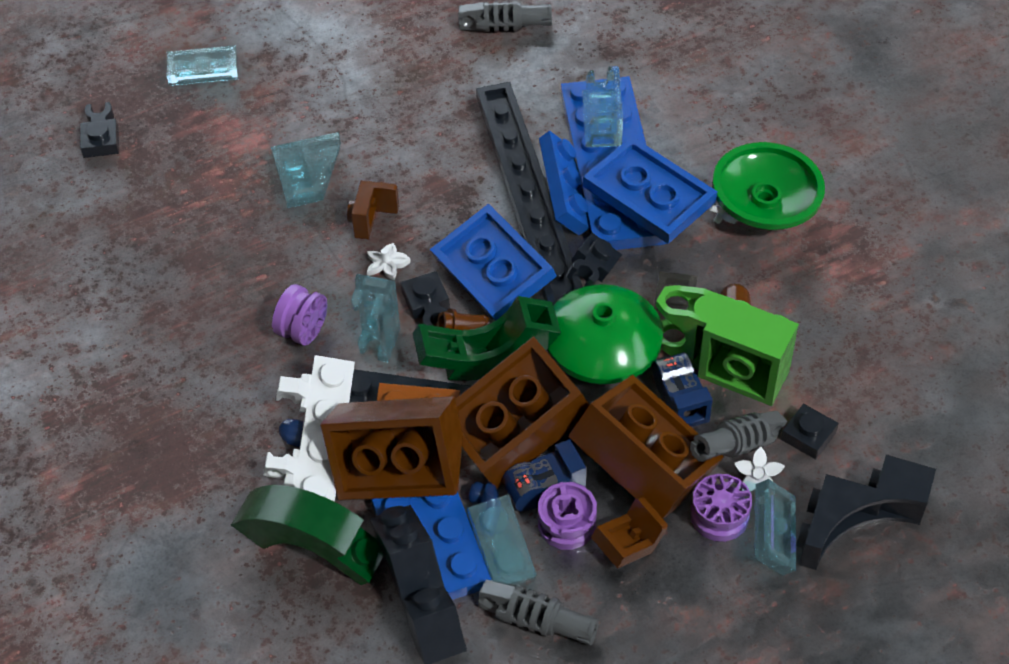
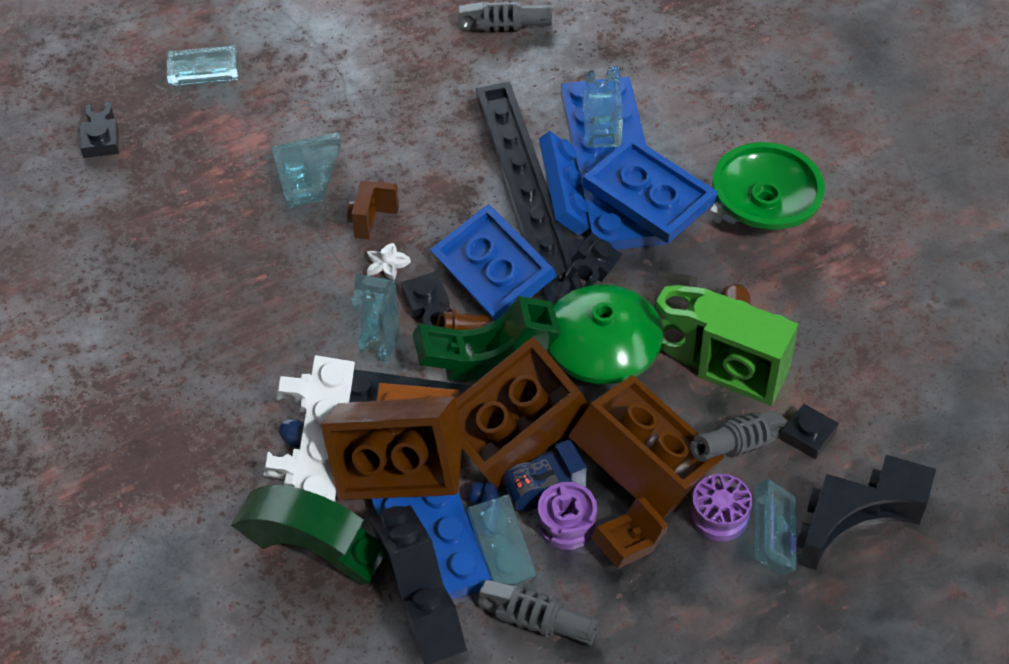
medium lavender wheel [272,284,327,346] -> none
dark blue leg [652,352,713,427] -> none
white plant [734,446,785,495] -> none

